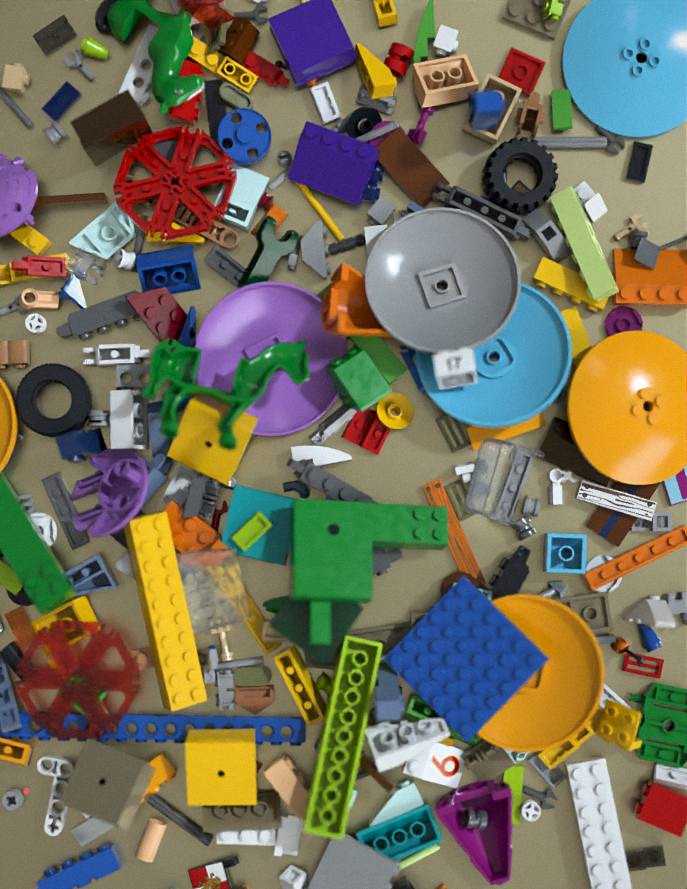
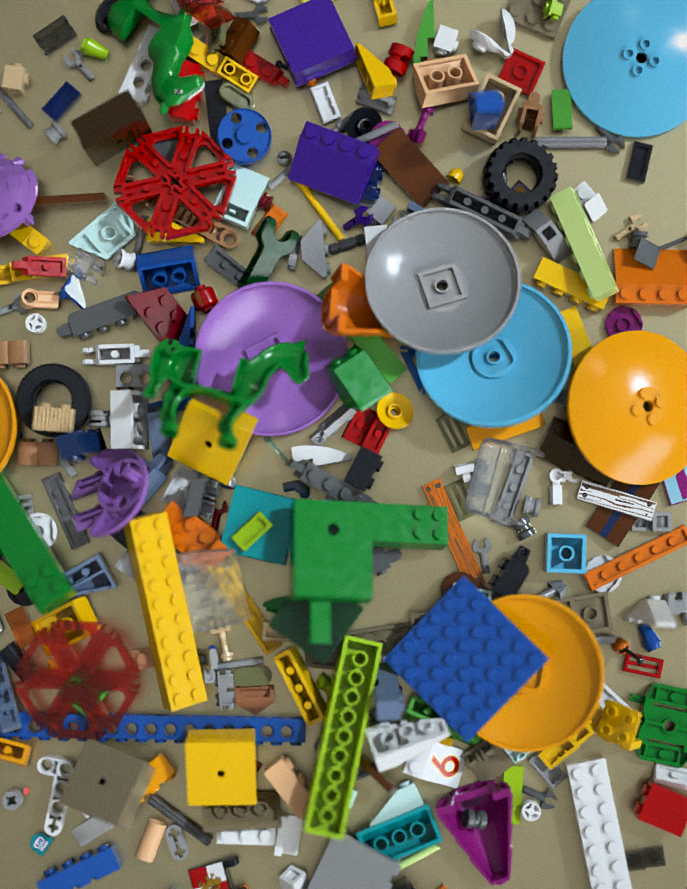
white brick [433,347,478,390] -> none
none -> medium nougat brick [17,438,58,466]
none -> tile [30,832,54,856]
none -> tan brick [32,403,76,433]
none -> light grey tile [60,460,79,478]
none -> light grey beam [165,823,189,861]
none -> red head [191,284,218,314]
none -> clear light blue hinge [264,436,289,467]
none -> dark purple bar [343,206,373,231]
none -> black brick [344,446,384,491]
none -> yellow hinge [446,168,463,185]
none -> white animal [469,8,515,59]
none -> light grey bar [472,538,492,574]

